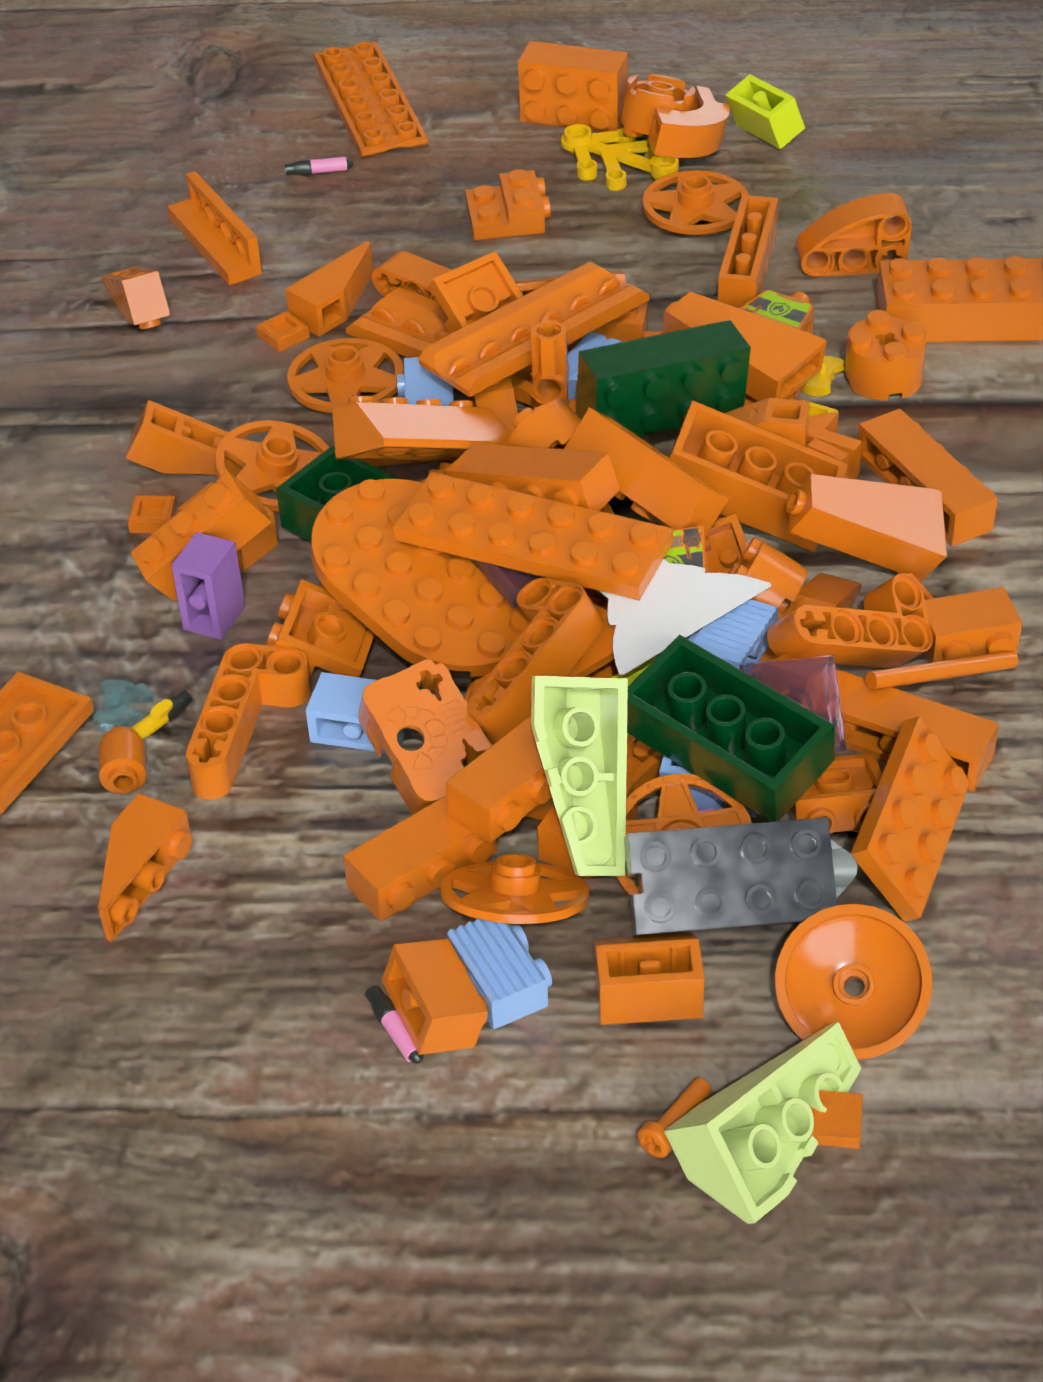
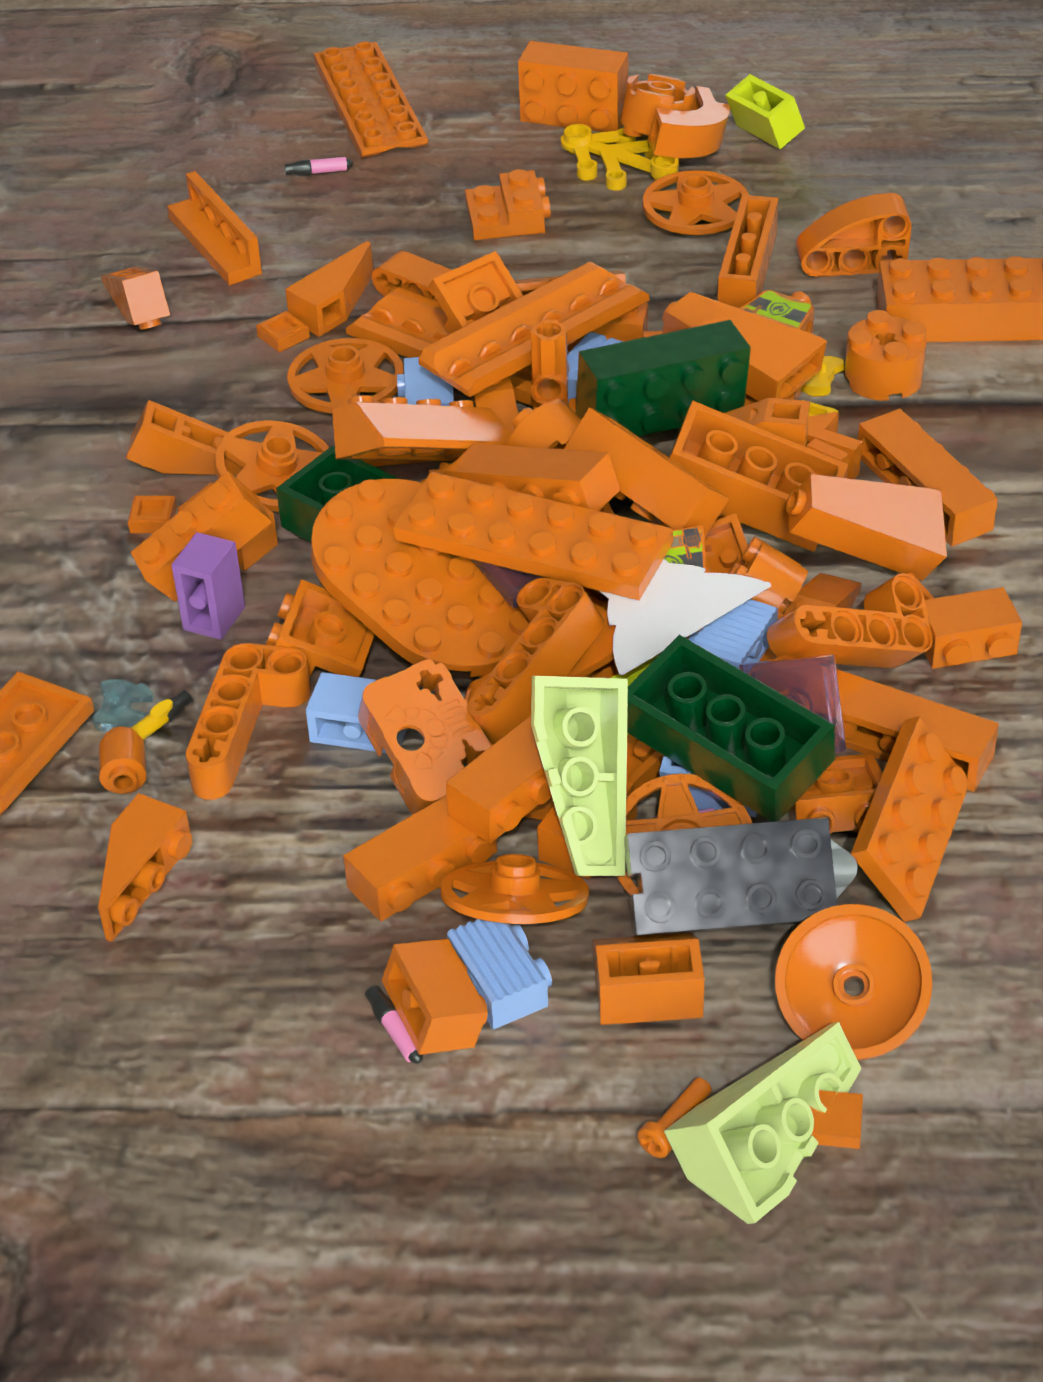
orange bar [865,651,1018,690] -> none

